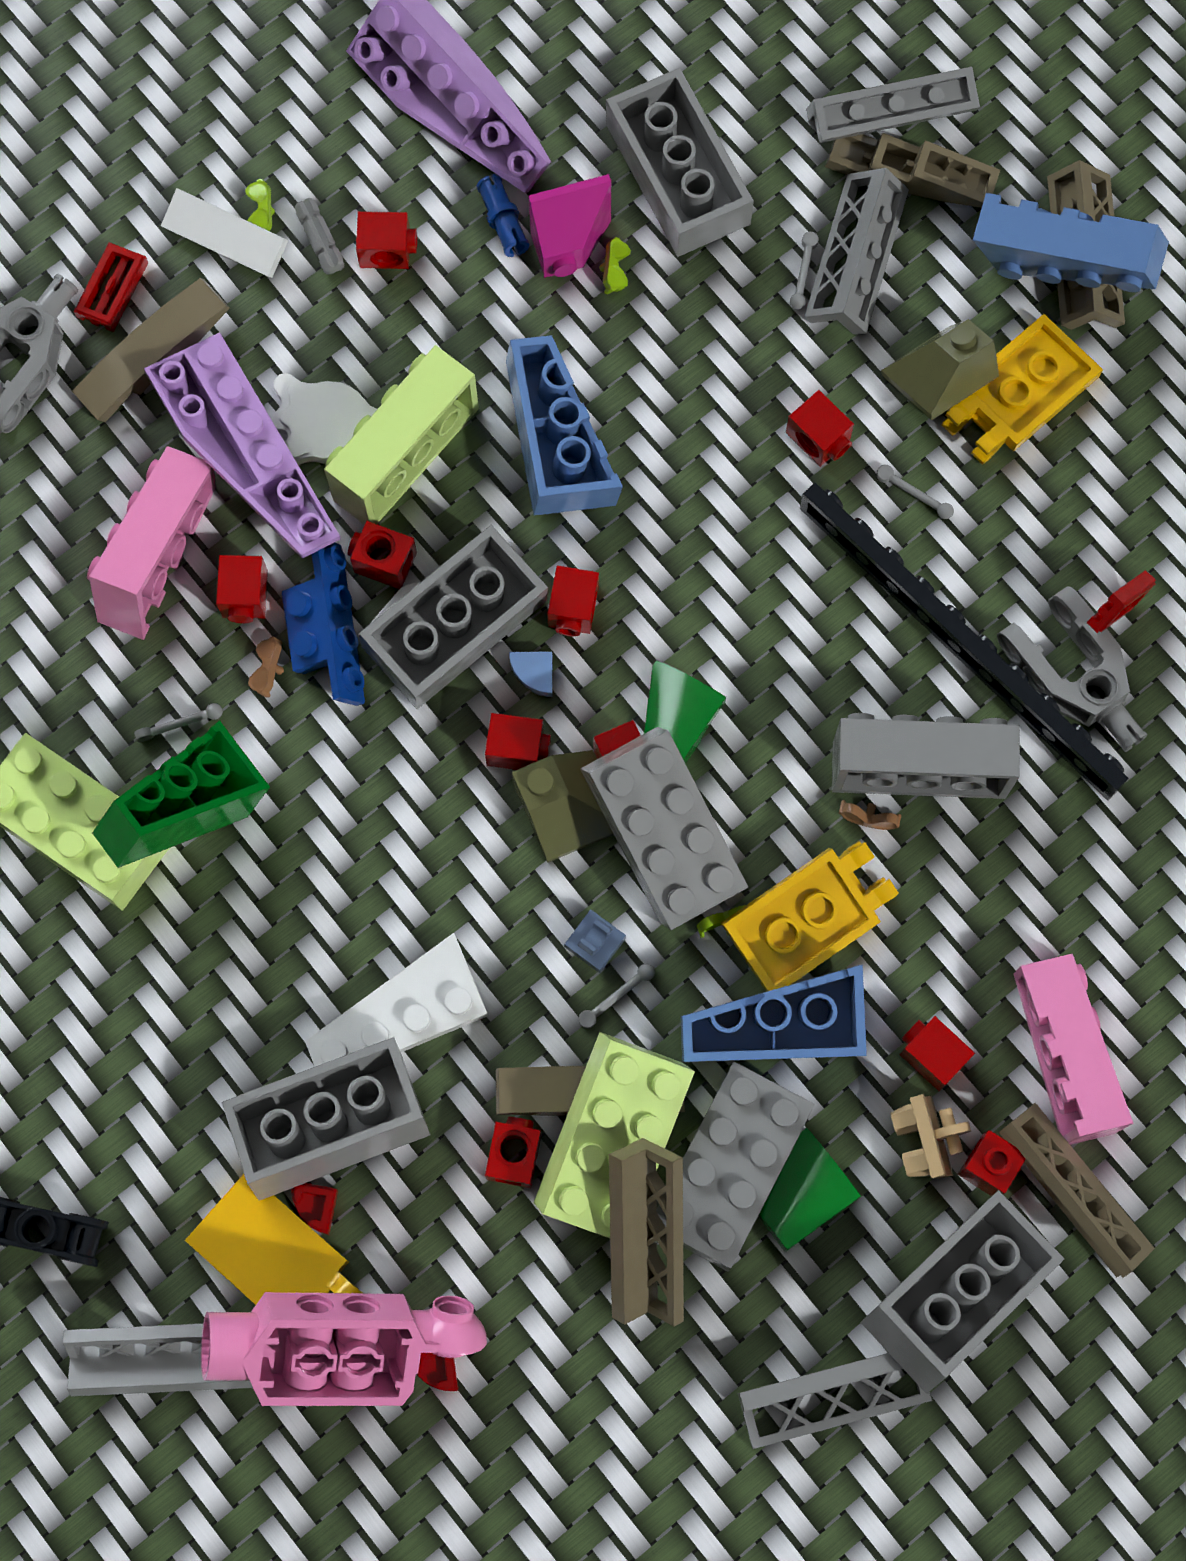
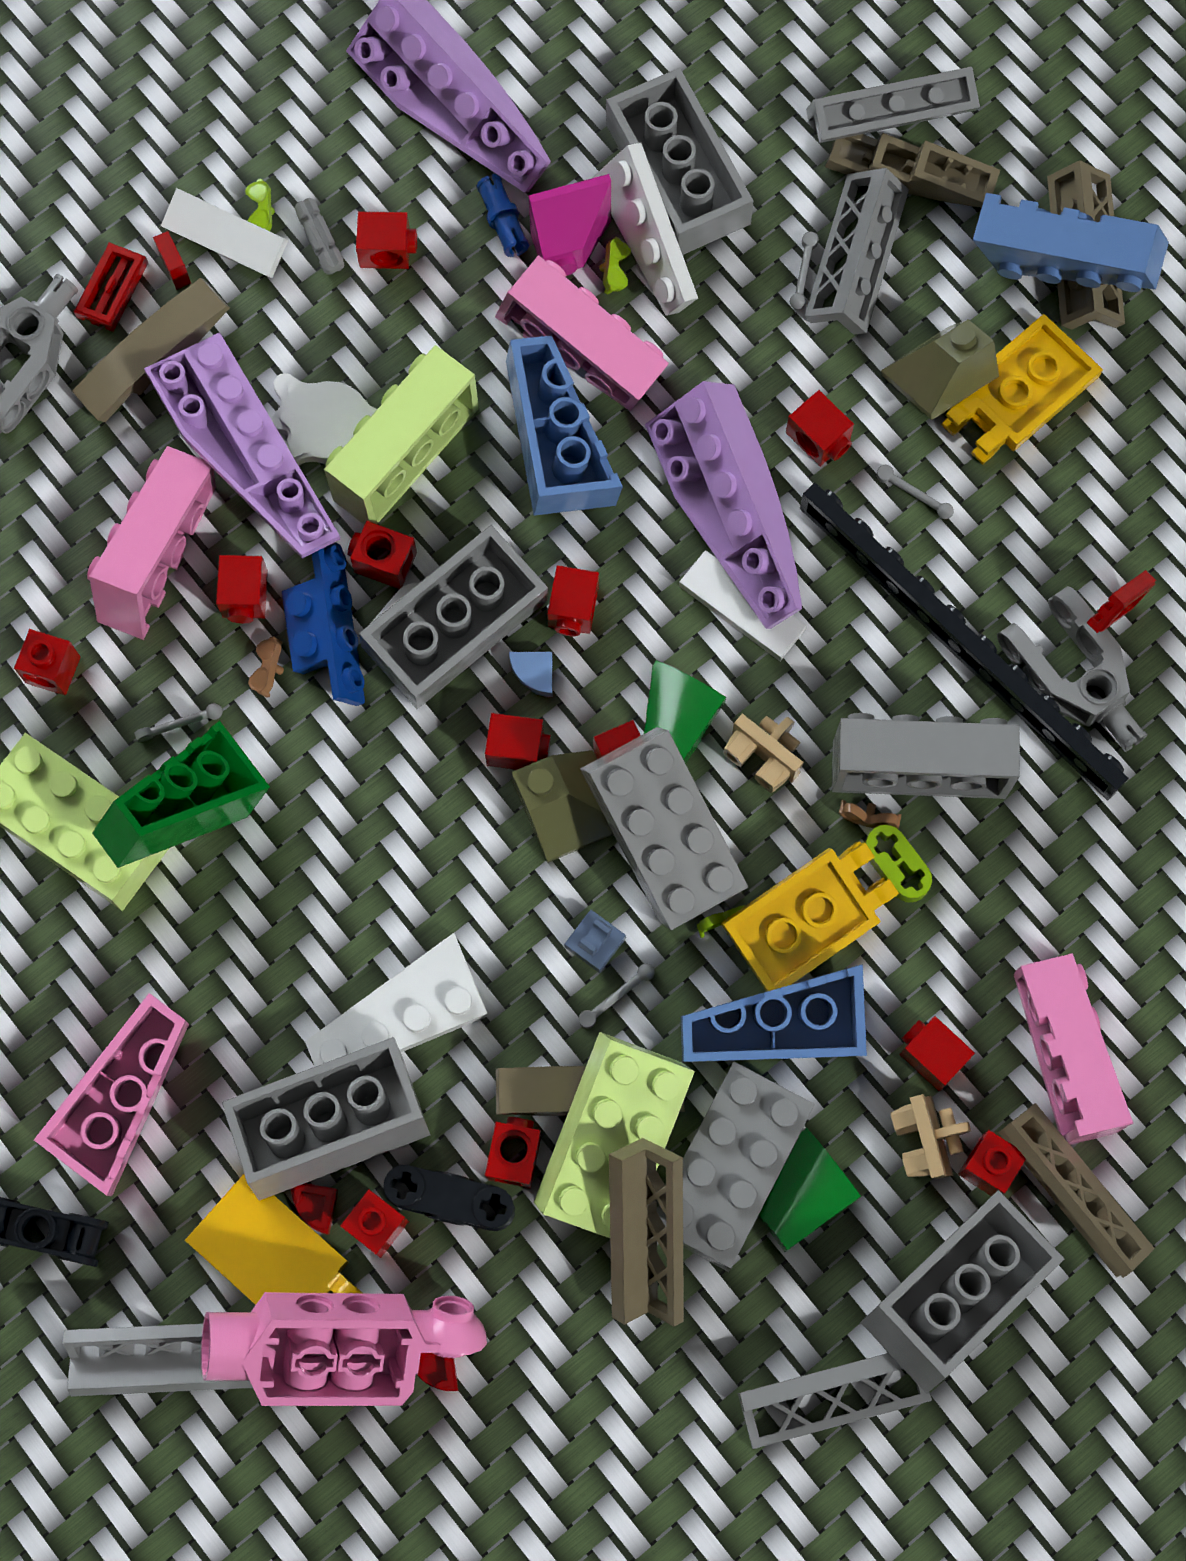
none -> red brick [14,629,81,696]
none -> bright pink wedge [34,993,189,1196]
none -> red tile [153,231,191,290]
none -> red brick [340,1189,409,1258]
none -> black piece [383,1165,515,1231]
none -> bright pink wedge [495,255,669,411]
none -> white wing [592,143,698,316]
none -> lavender wedge [645,381,802,629]
none -> white tile [679,550,807,661]
none -> tan hips [723,713,804,793]
none -> lime beam [865,825,932,903]

